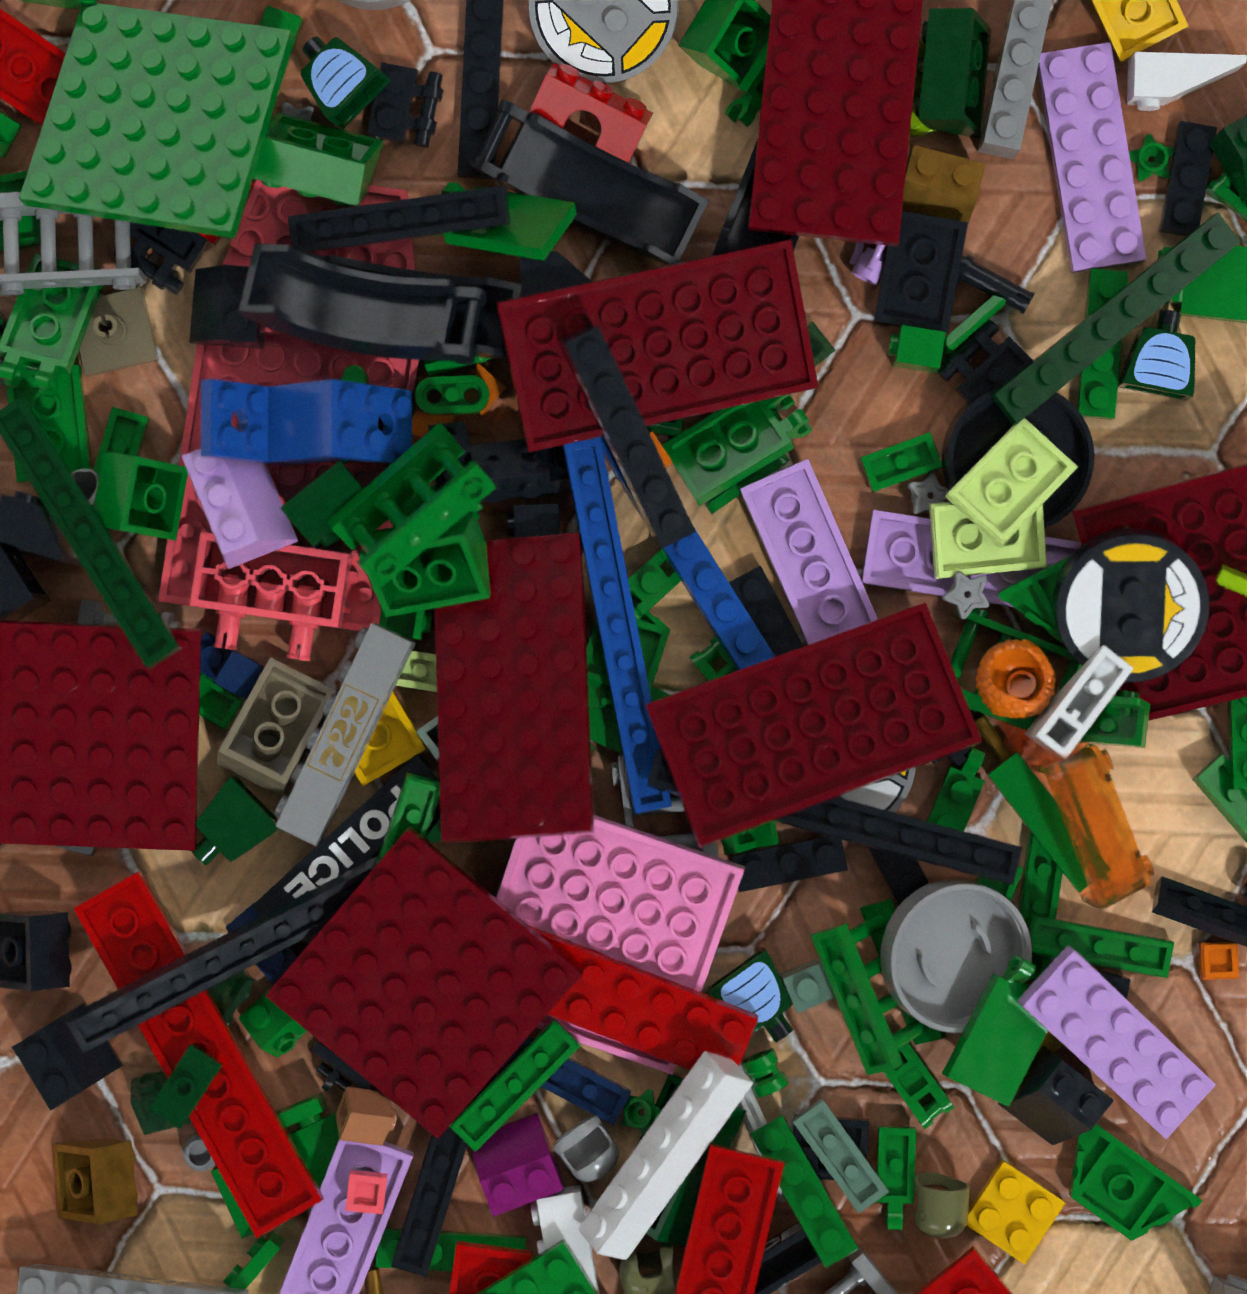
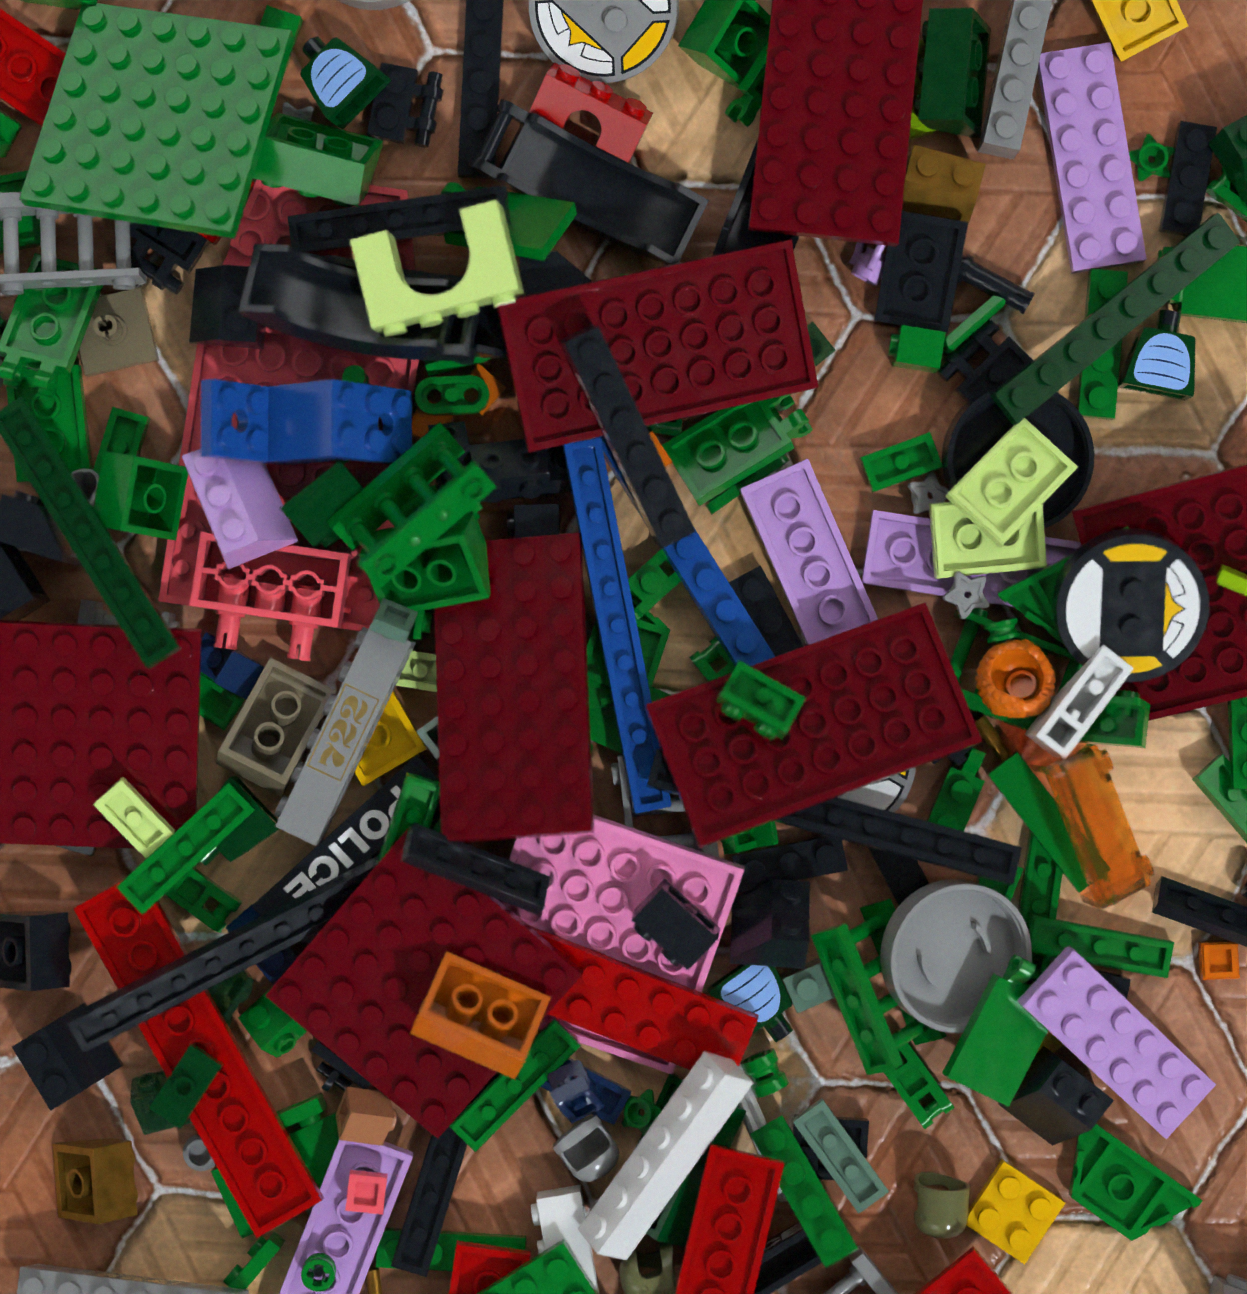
magenta slope [471,1112,564,1217] -> none
green plate [876,1125,916,1230] -> none
white slope [1127,52,1247,111] -> none
none -> yellowish green plate [93,777,175,858]
none -> green plate [117,783,255,915]
none -> green plate [165,867,242,933]
none -> green bush [301,1253,336,1292]
none -> yellowish green arch [350,200,525,337]
none -> sand green plate [370,598,418,644]
none -> black plate [401,823,550,915]
none -> orange slope [411,951,551,1079]
none -> dark blue slope [547,1060,605,1123]
none -> black brick [632,878,720,971]
none -> green bracket [716,660,806,740]
none -> black slope [730,879,810,969]
none -> green bush [984,618,1021,643]

